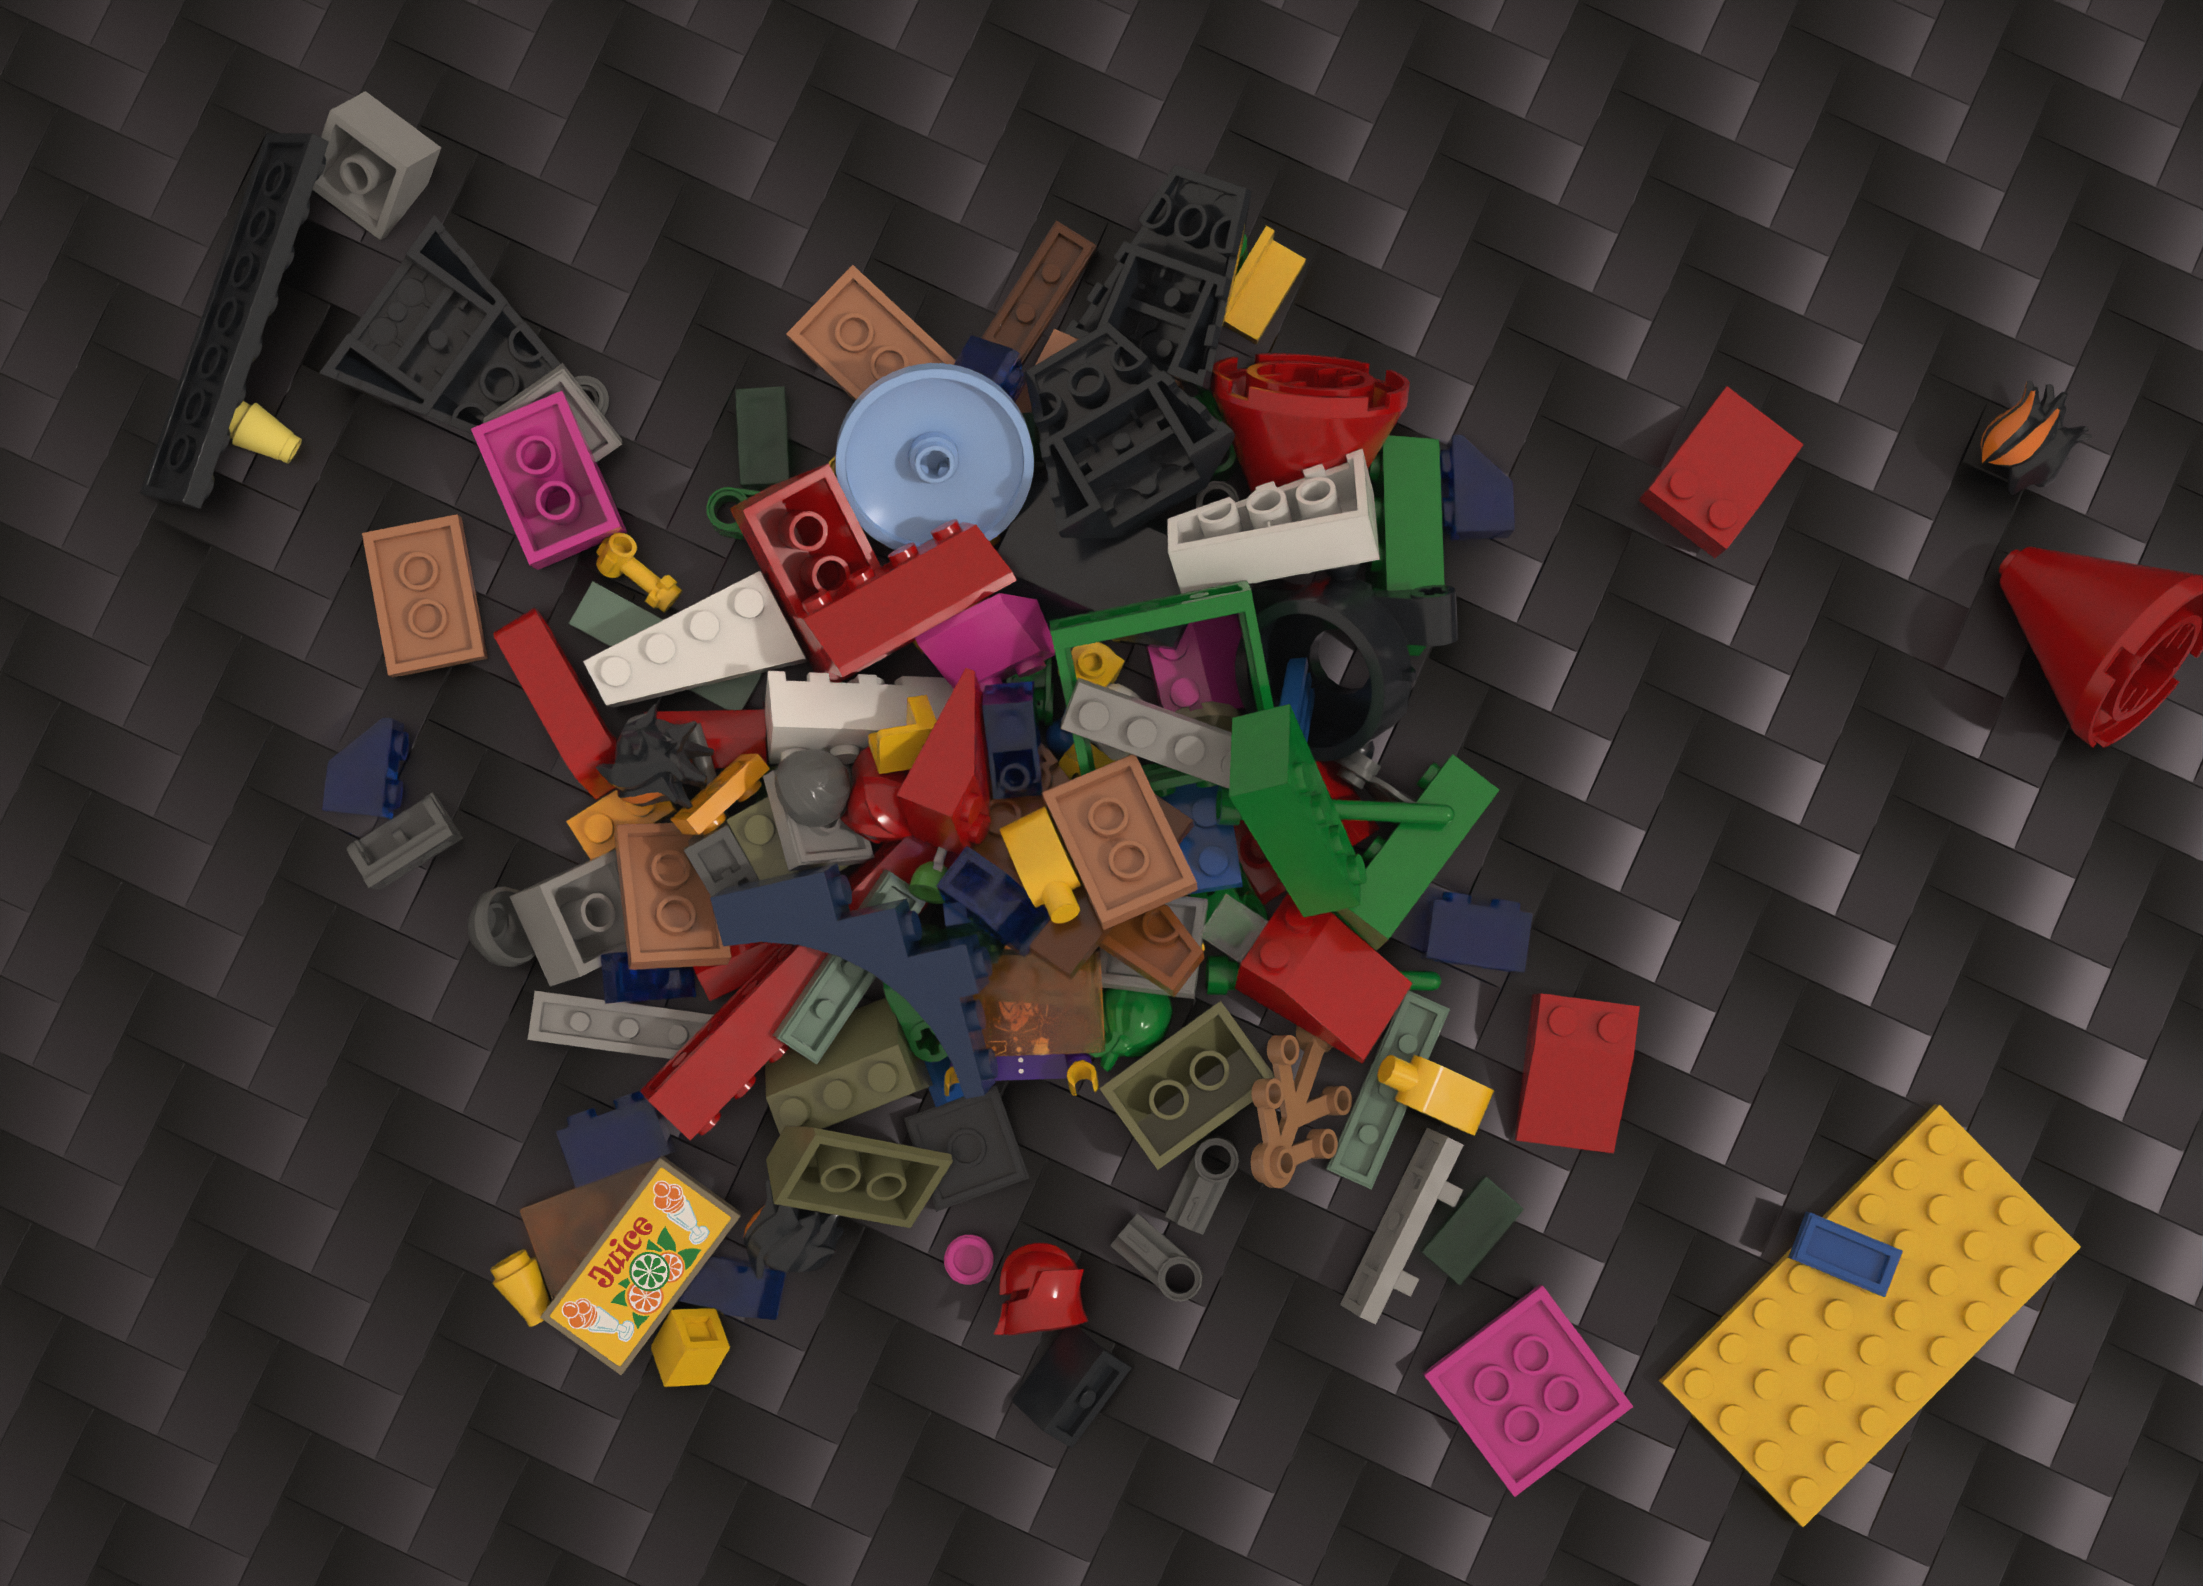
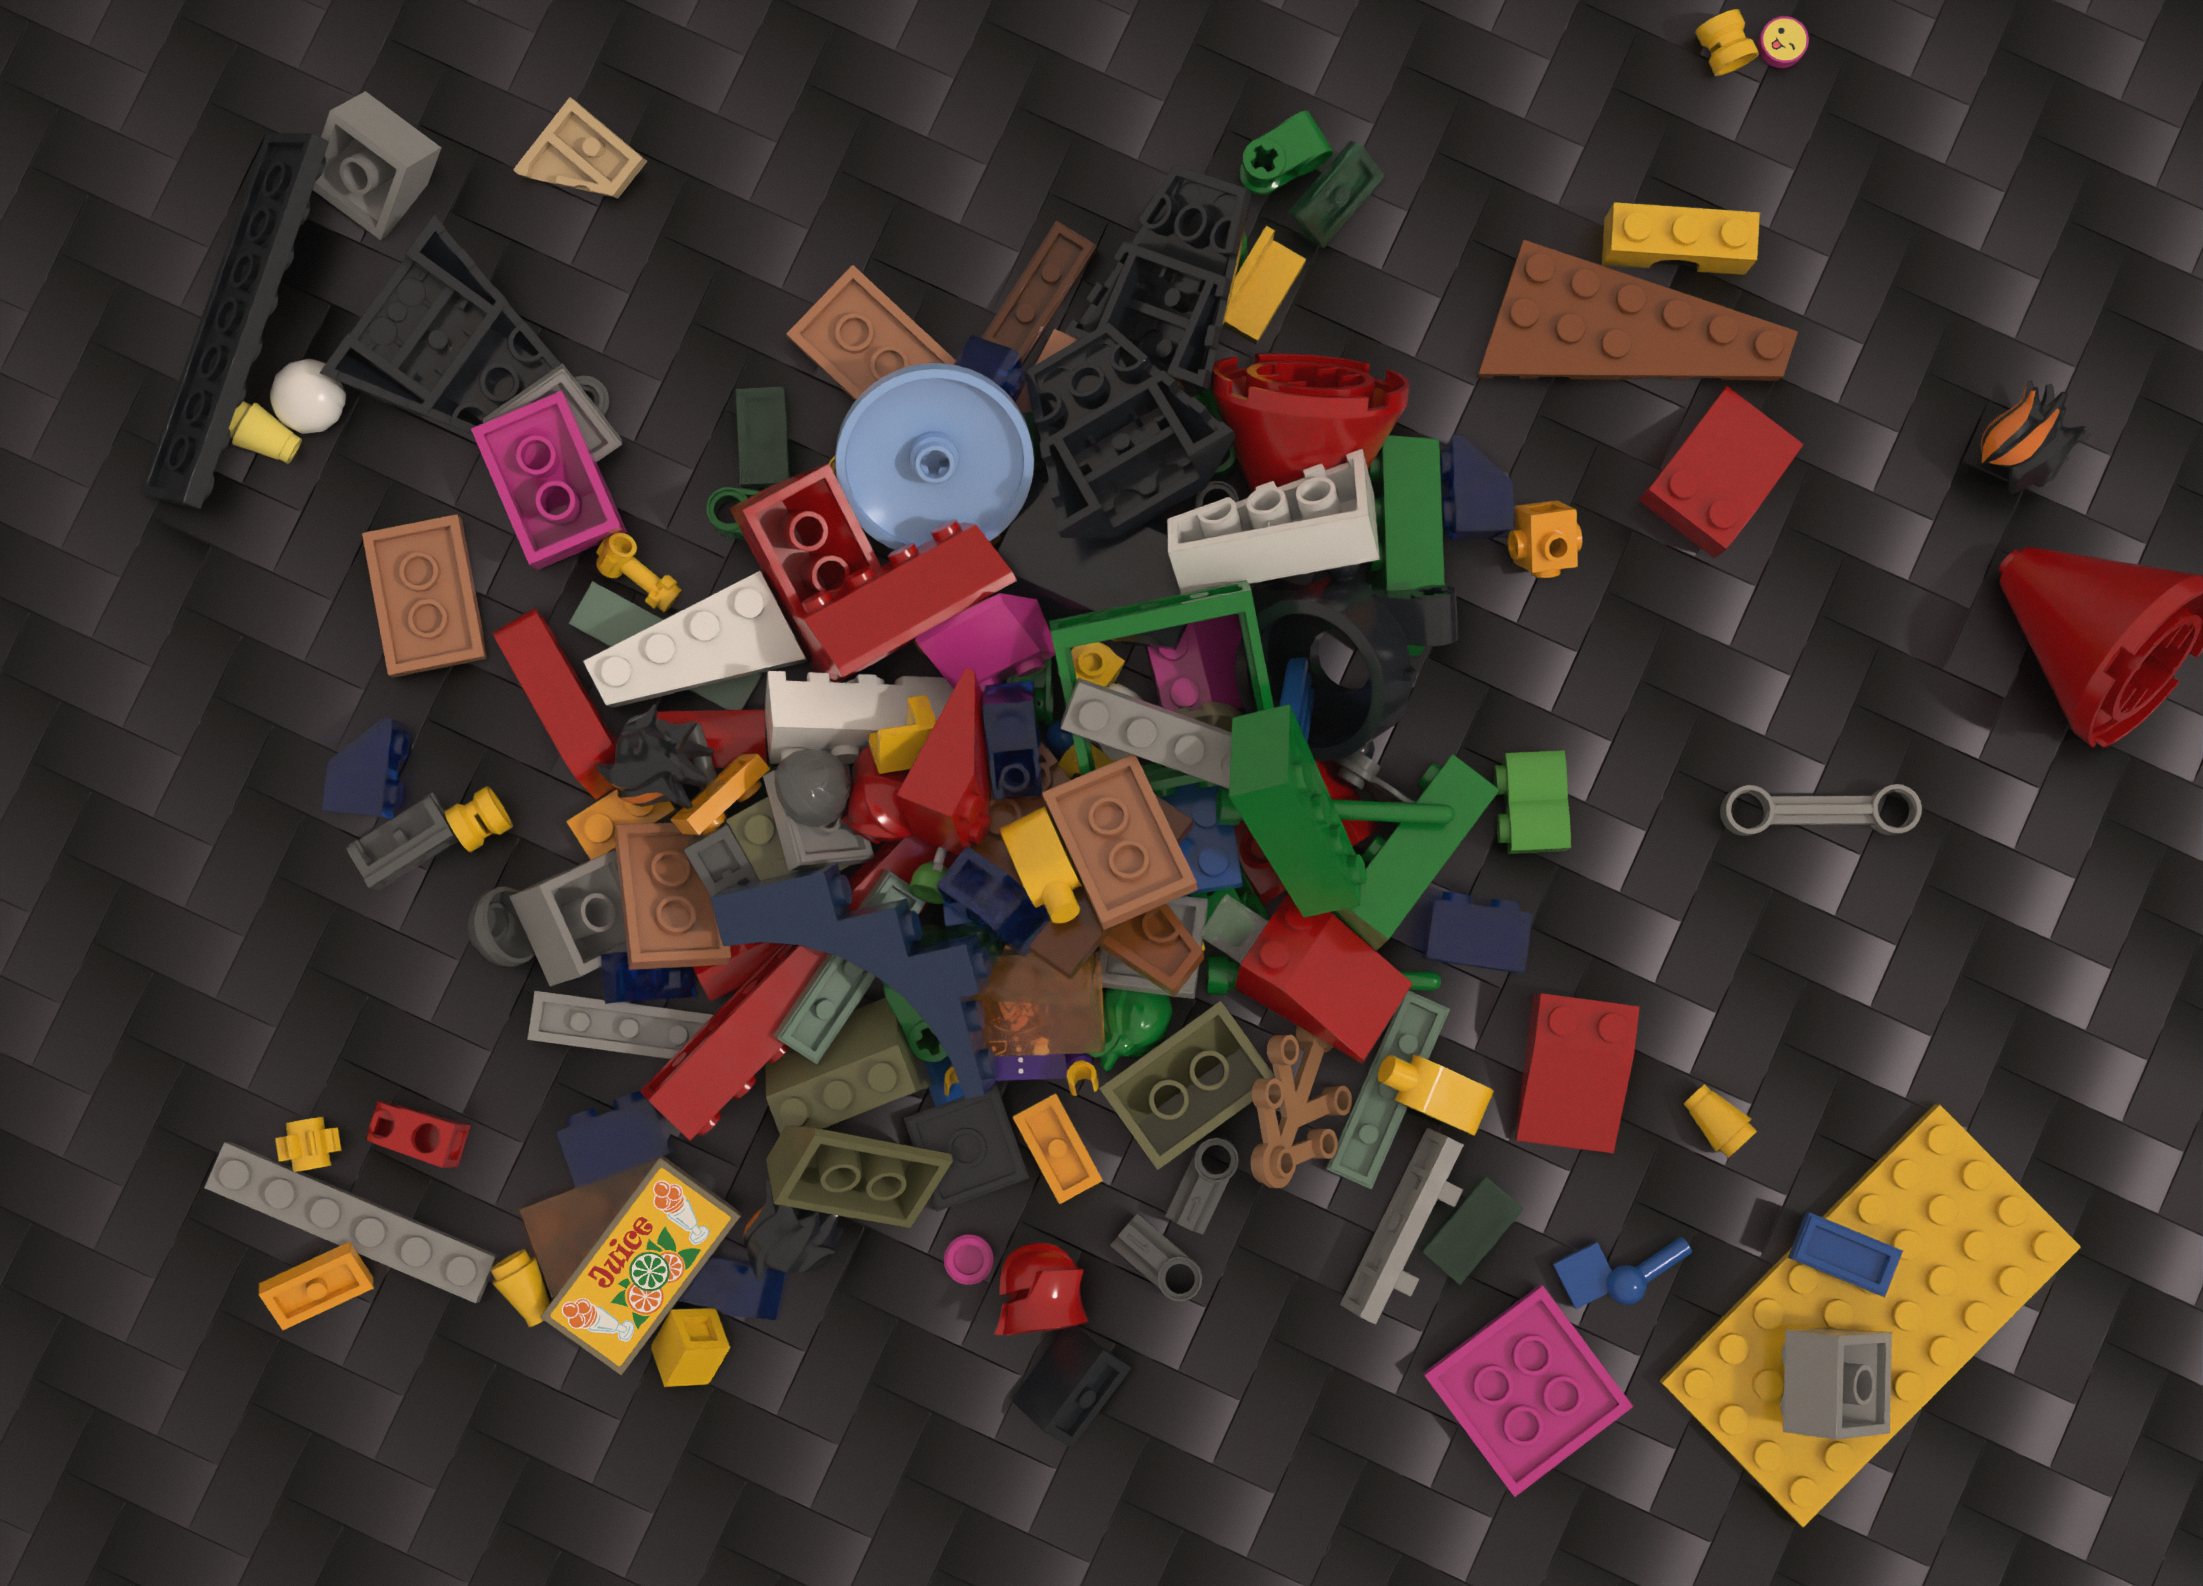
none -> light grey plate [204,1142,499,1303]
none -> light orange plate [259,1242,374,1330]
none -> white hair [270,359,346,434]
none -> yellow gear [275,1117,341,1172]
none -> red leg [365,1100,471,1168]
none -> yellow wheel [444,786,513,853]
none -> tan wing [513,97,647,199]
none -> light orange plate [1013,1093,1103,1204]
none -> green piece [1239,111,1334,195]
none -> clear green plate [1289,140,1385,248]
none -> dark orange wing [1476,240,1798,381]
none -> bright green brick [1494,750,1571,854]
none -> light orange brick [1507,500,1582,578]
none -> blue tile [1551,1242,1612,1309]
none -> yellow arch [1602,202,1760,275]
none -> blue bar [1607,1237,1692,1305]
none -> yellow cone [1683,1084,1757,1158]
none -> yellow wheel [1695,9,1759,76]
none -> light grey piece [1720,784,1922,836]
none -> light yellow tile [1757,16,1809,68]
none -> light grey slope [1781,1328,1892,1439]

